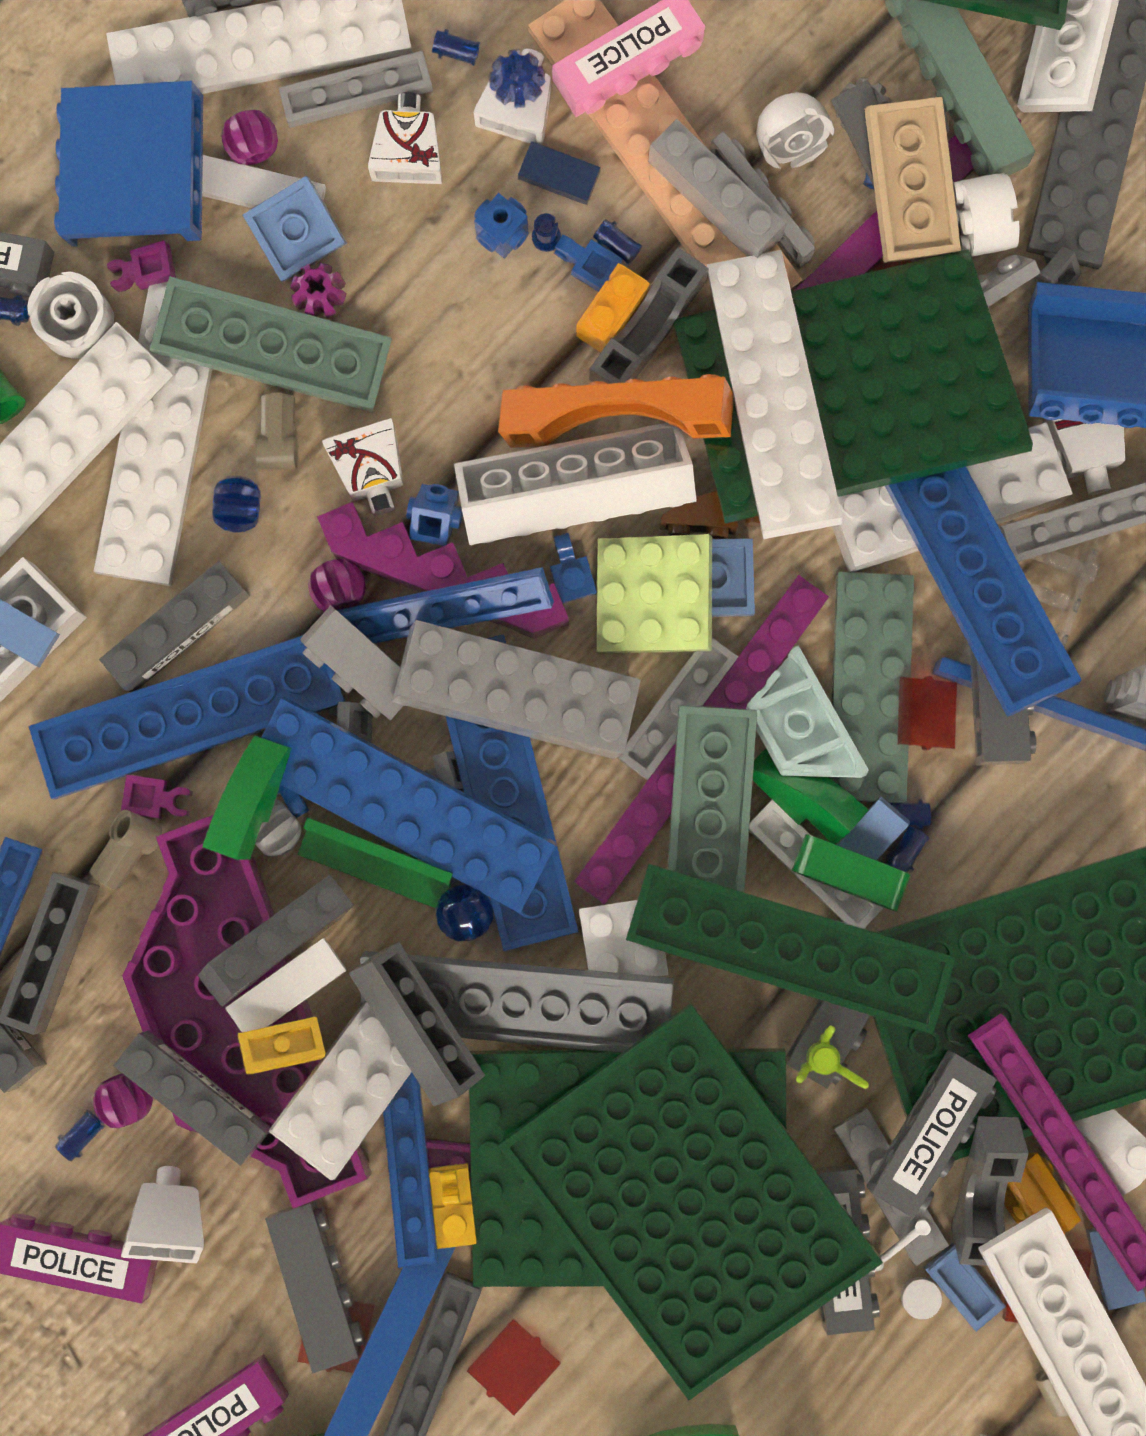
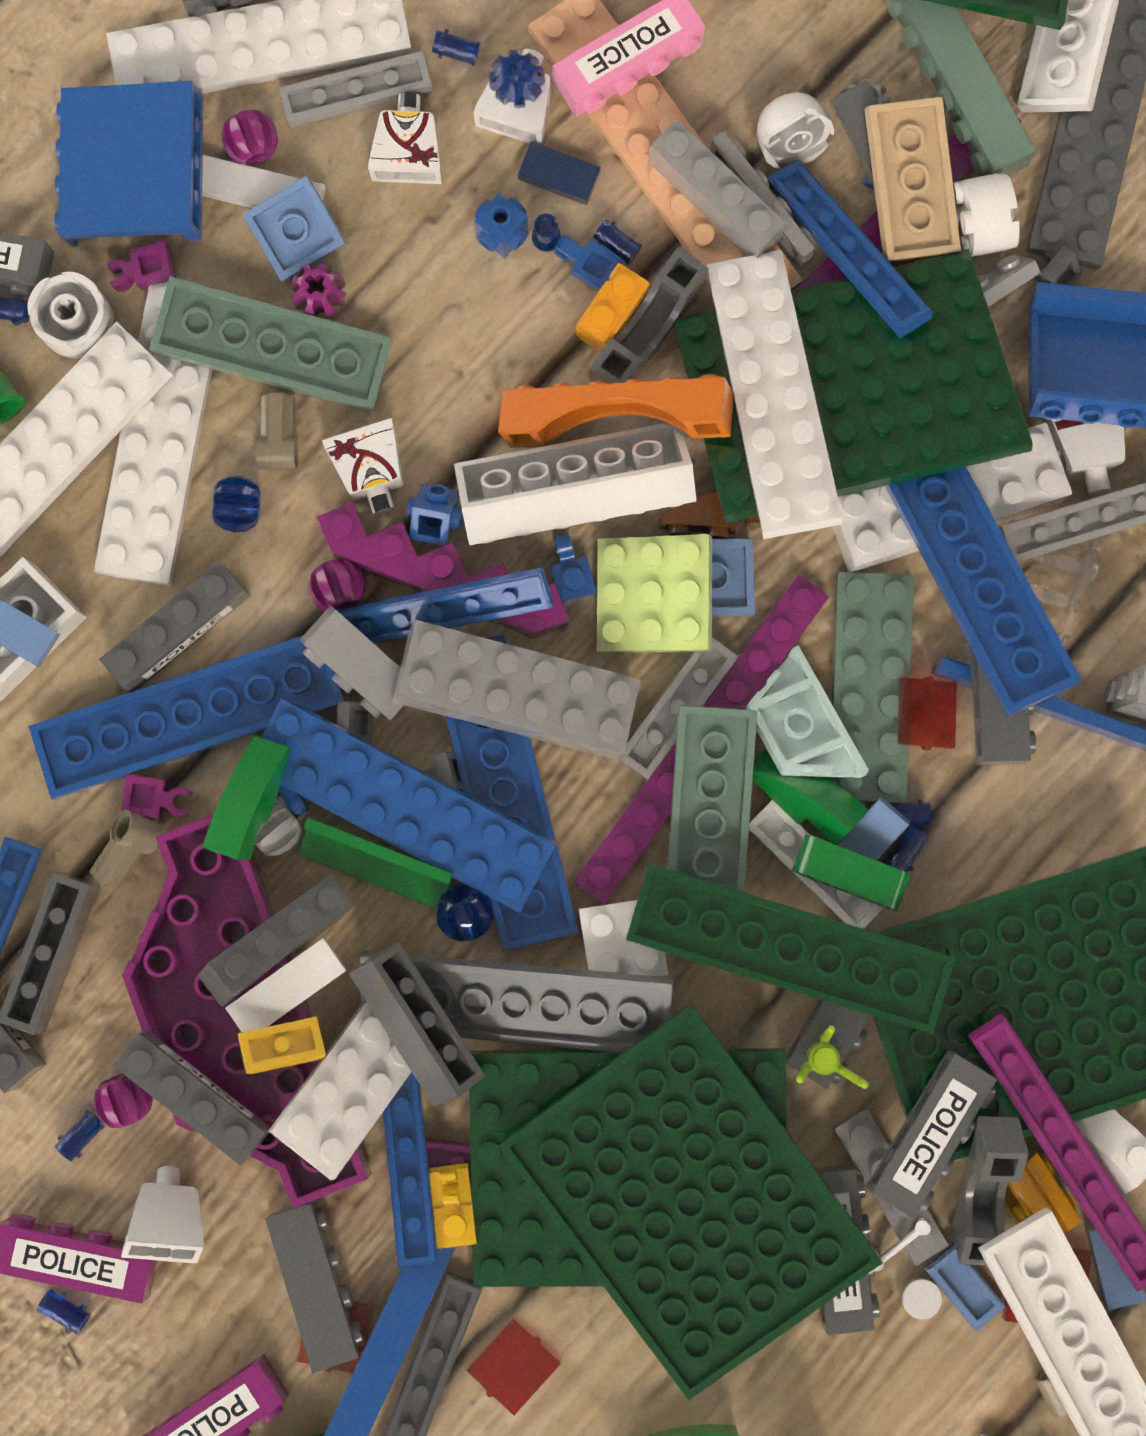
none -> clear blue pin [36,1289,91,1335]
none -> blue tile [767,159,932,339]

